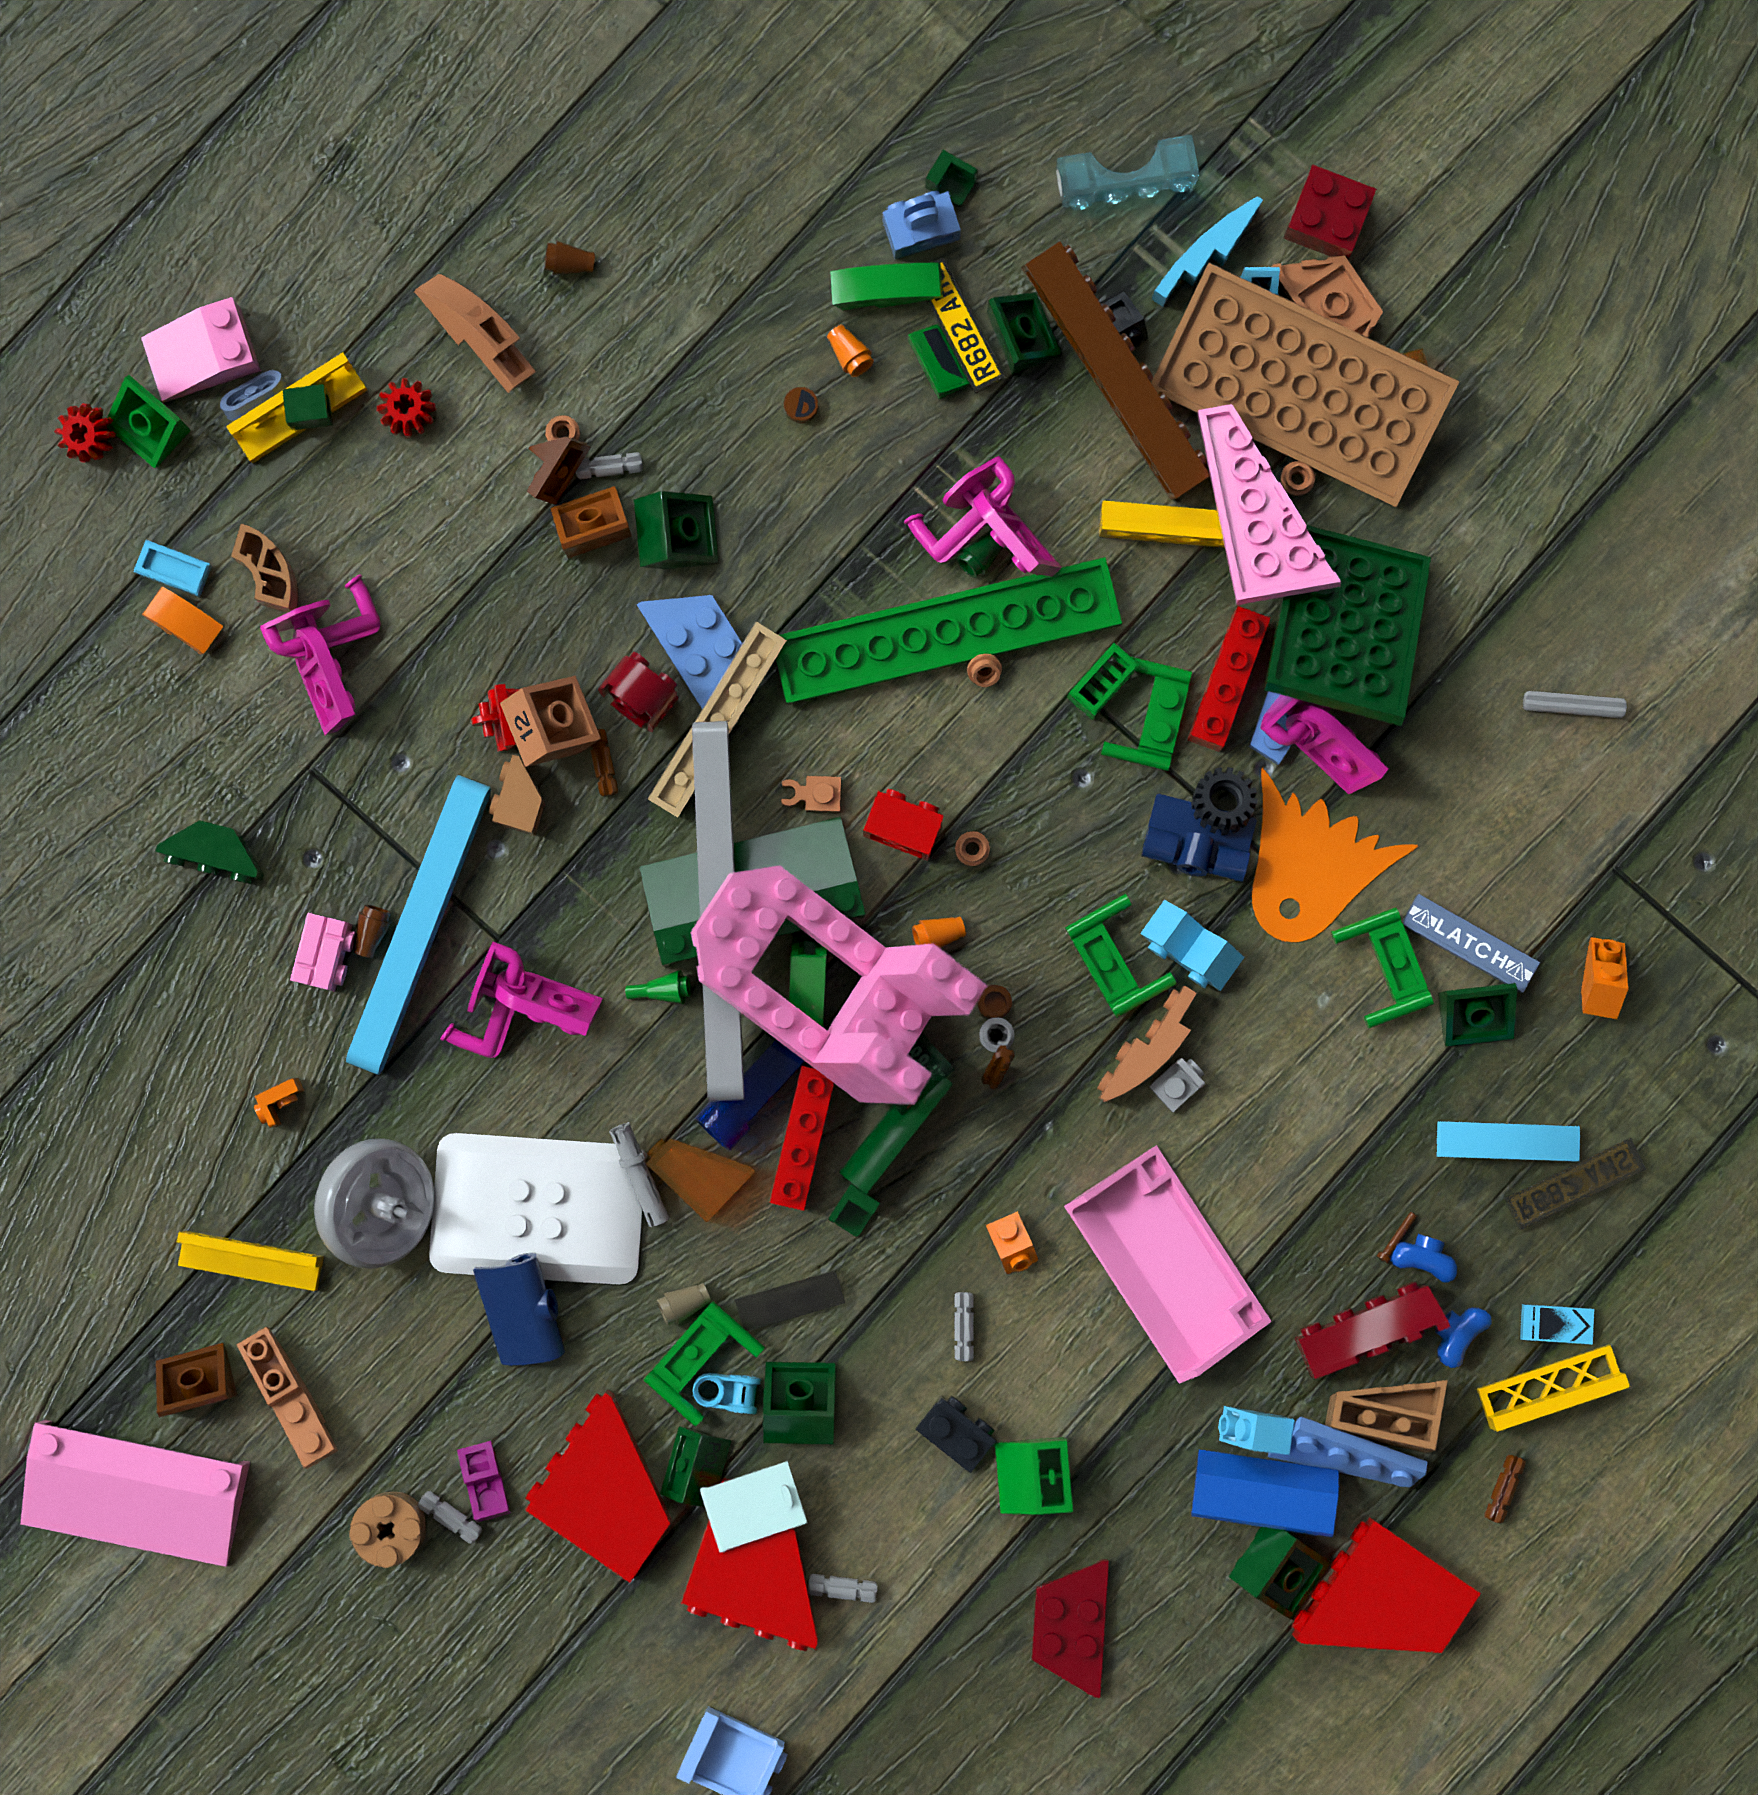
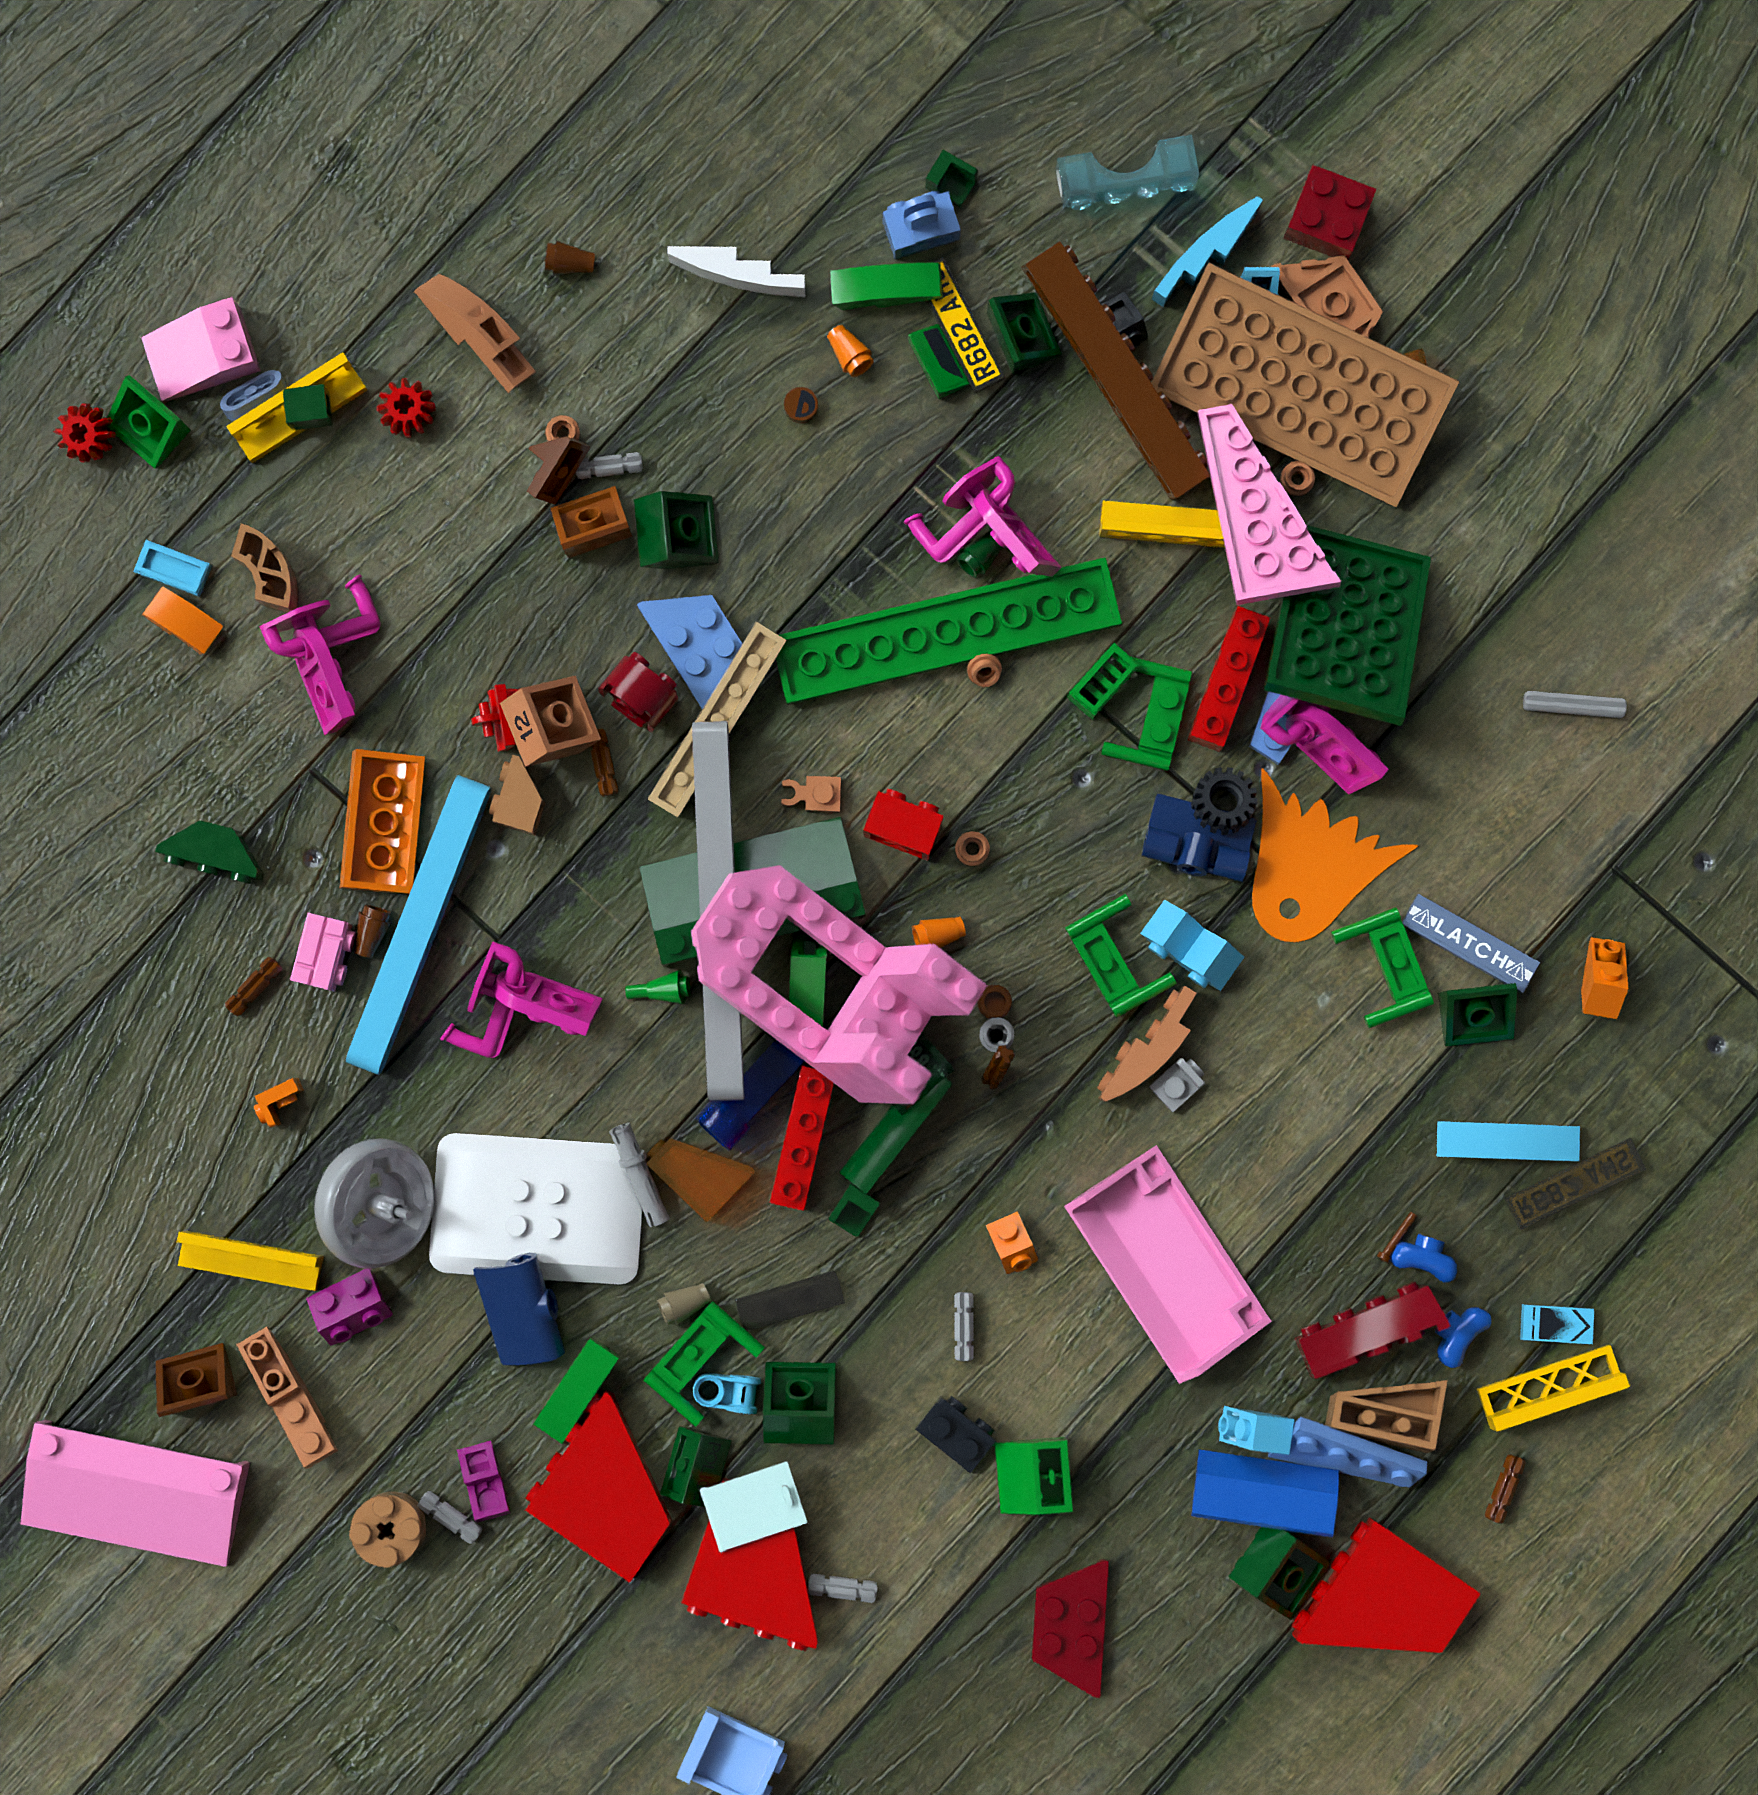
none -> reddish brown axle [225,957,283,1016]
none -> magenta bracket [306,1268,393,1346]
none -> orange slope [339,749,425,894]
none -> green slope [533,1337,620,1444]
none -> white slope [667,246,805,297]

